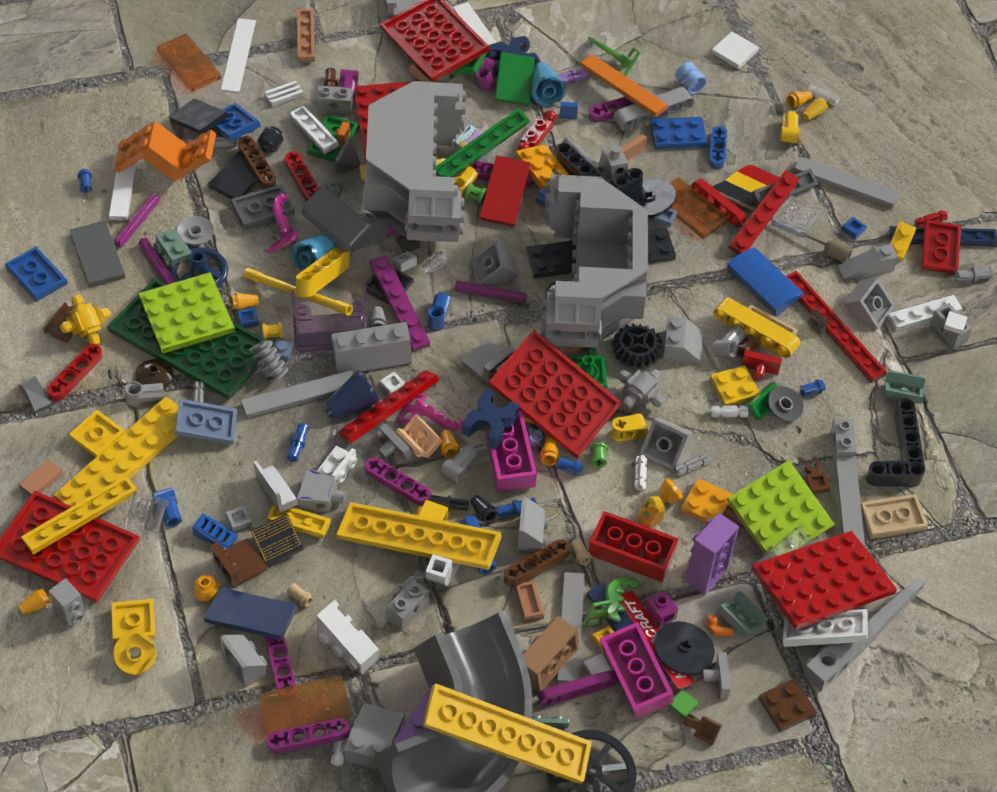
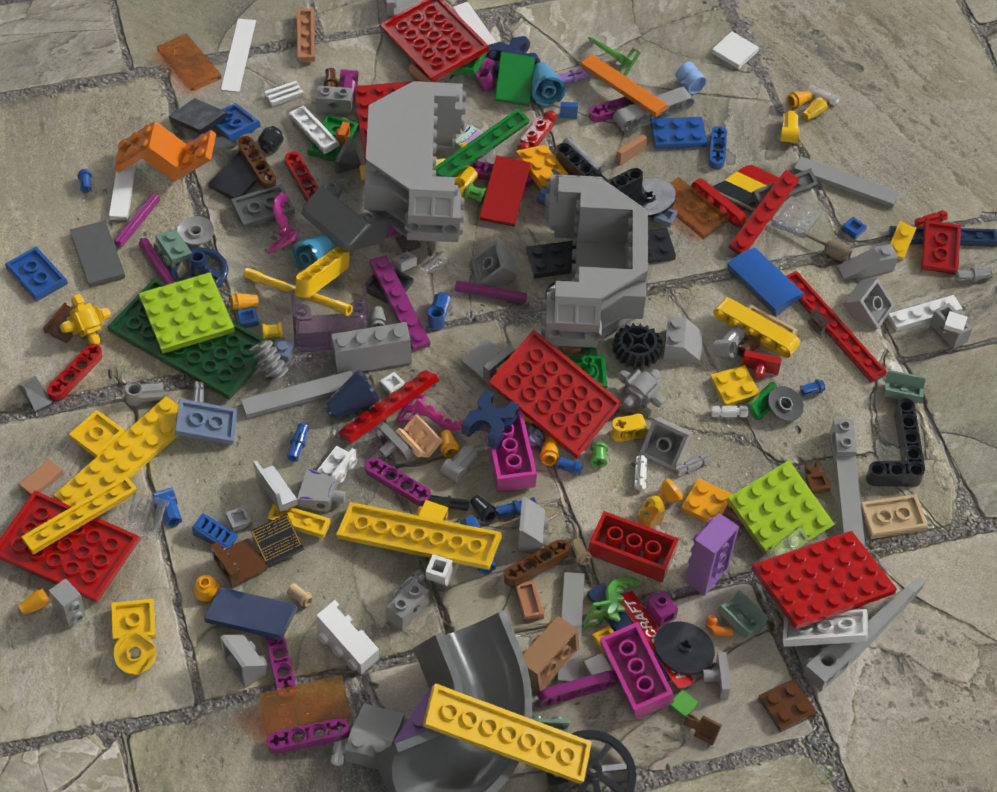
dark brown dish [135,359,174,389] -> none
light grey torso [599,144,628,180] -> none

